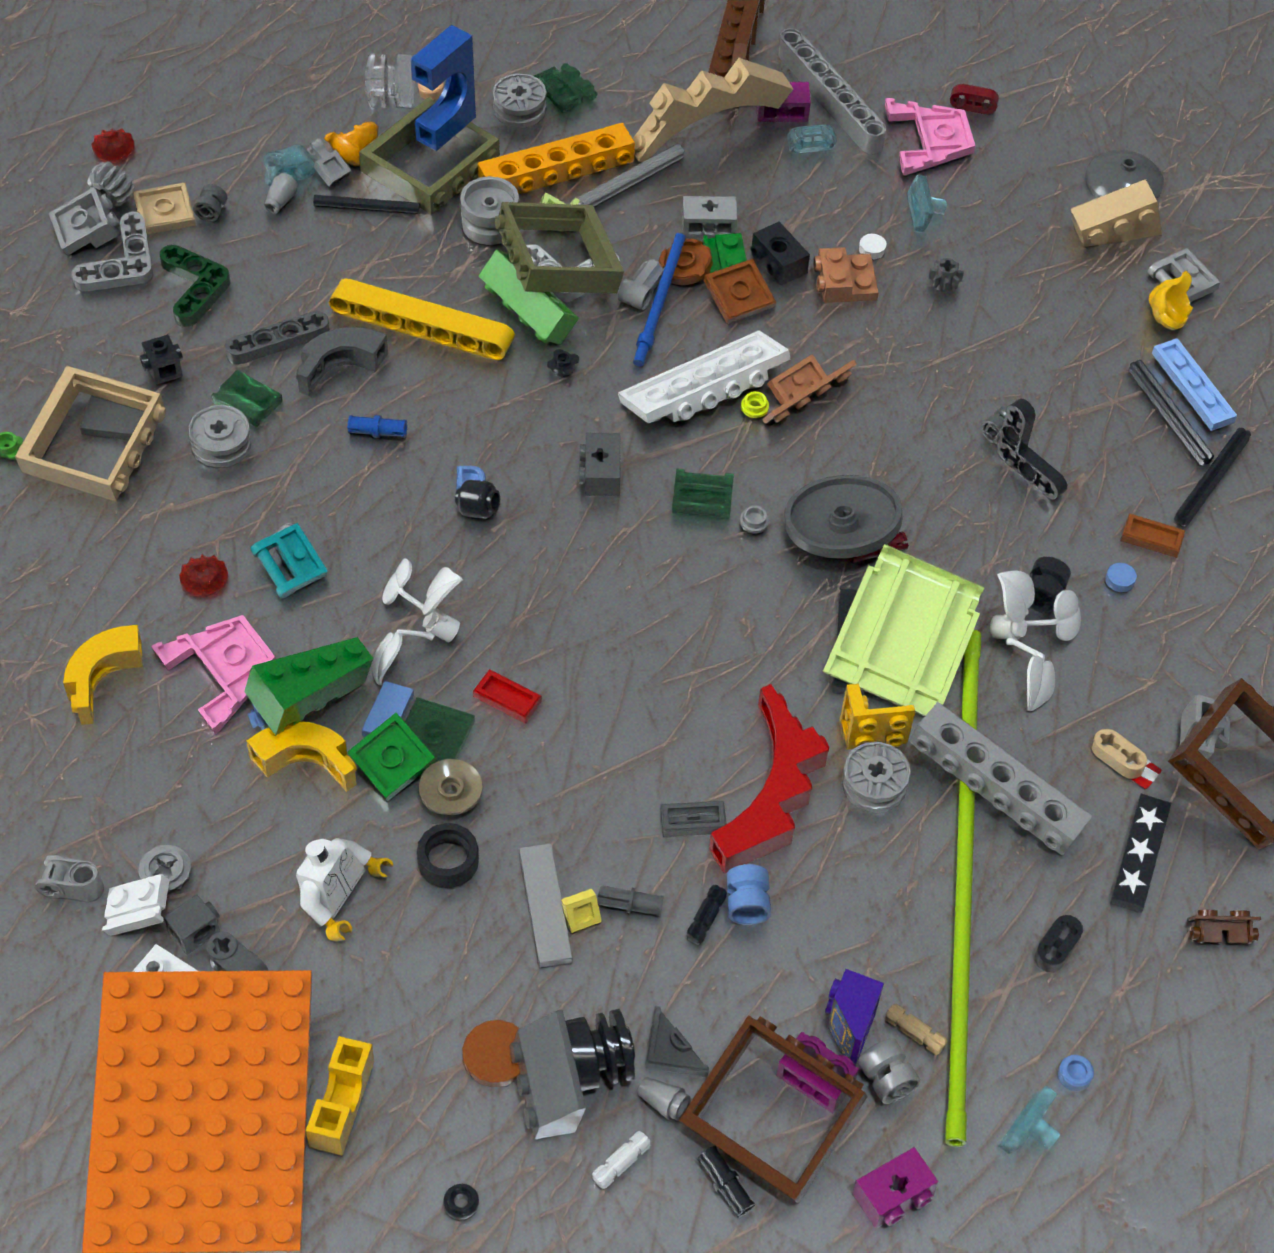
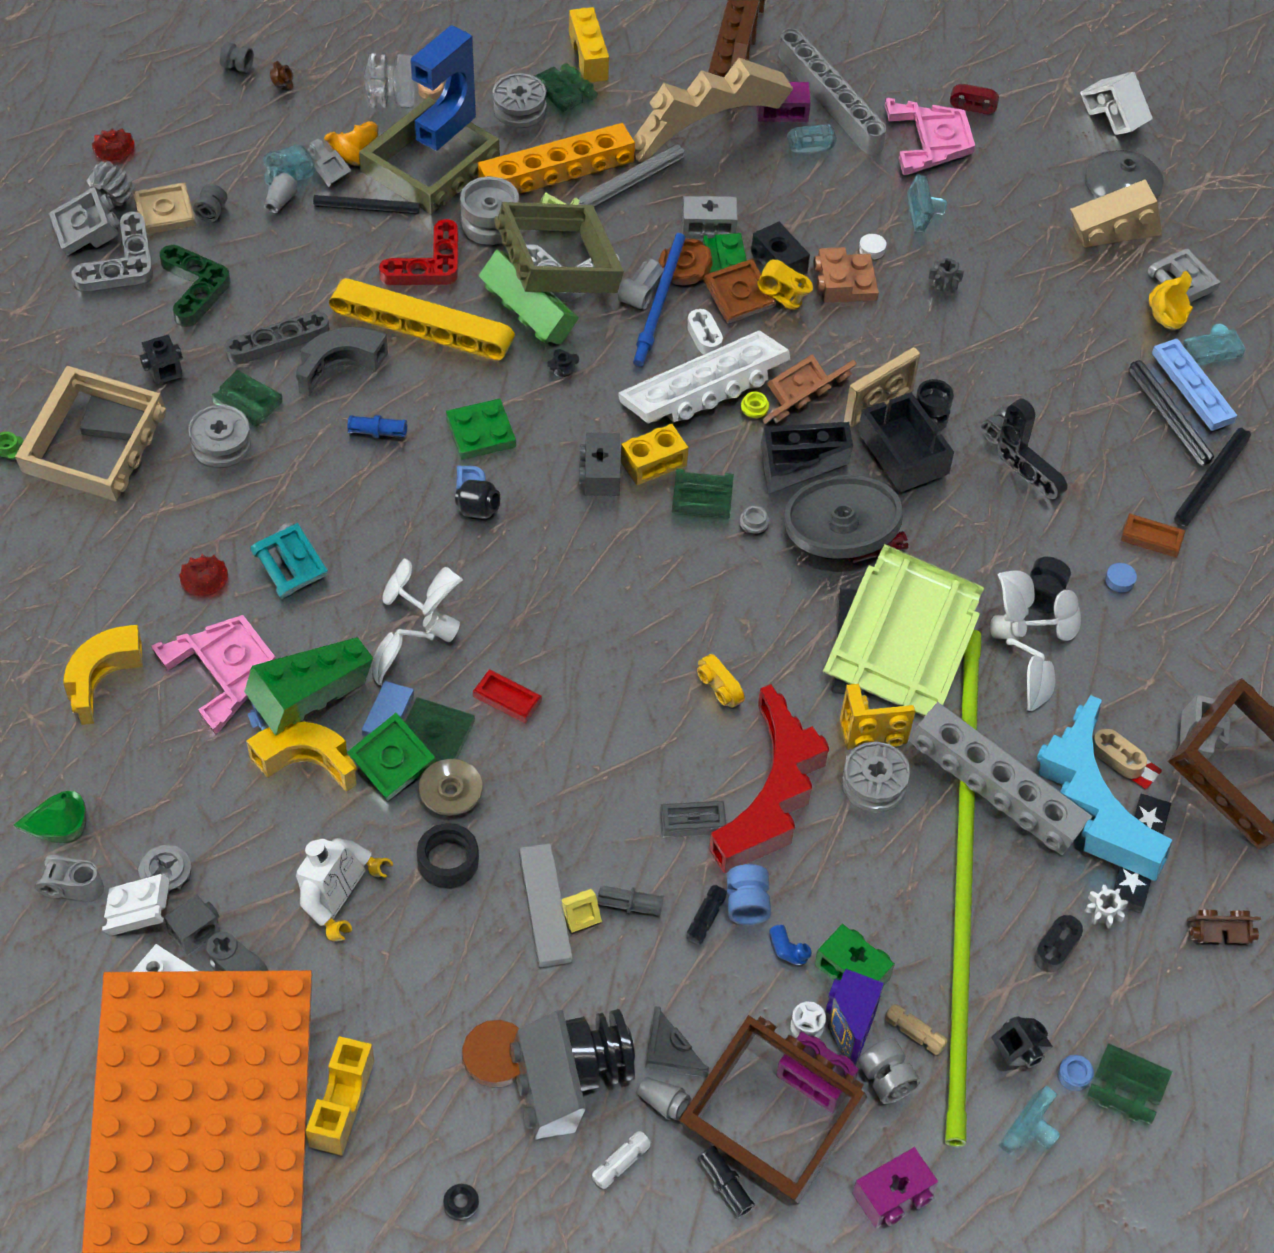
none -> green piece [14,791,86,843]
none -> dark grey wheel [220,42,254,73]
none -> reddish brown plate [270,61,293,89]
none -> red beam [379,219,458,285]
none -> green plate [446,399,516,460]
none -> yellow arch [569,7,609,83]
none -> yellow brick [621,424,689,485]
none -> white beam [687,309,723,354]
none -> yellow plate [697,654,745,708]
none -> yellow piece [757,259,813,310]
none -> black wedge [761,422,853,494]
none -> blue arm [769,925,812,965]
none -> white wheel [790,1002,826,1039]
none -> green brick [815,924,895,987]
none -> tan tile [844,347,920,428]
none -> black piece [858,392,954,492]
none -> black wheel [916,379,954,431]
none -> black brick [991,1016,1053,1068]
none -> medium azure arch [1037,695,1172,881]
none -> white brick [1080,72,1153,135]
none -> white gear [1085,885,1128,928]
none -> clear green plate [1087,1043,1173,1125]
none -> clear light blue tile [1183,324,1246,365]

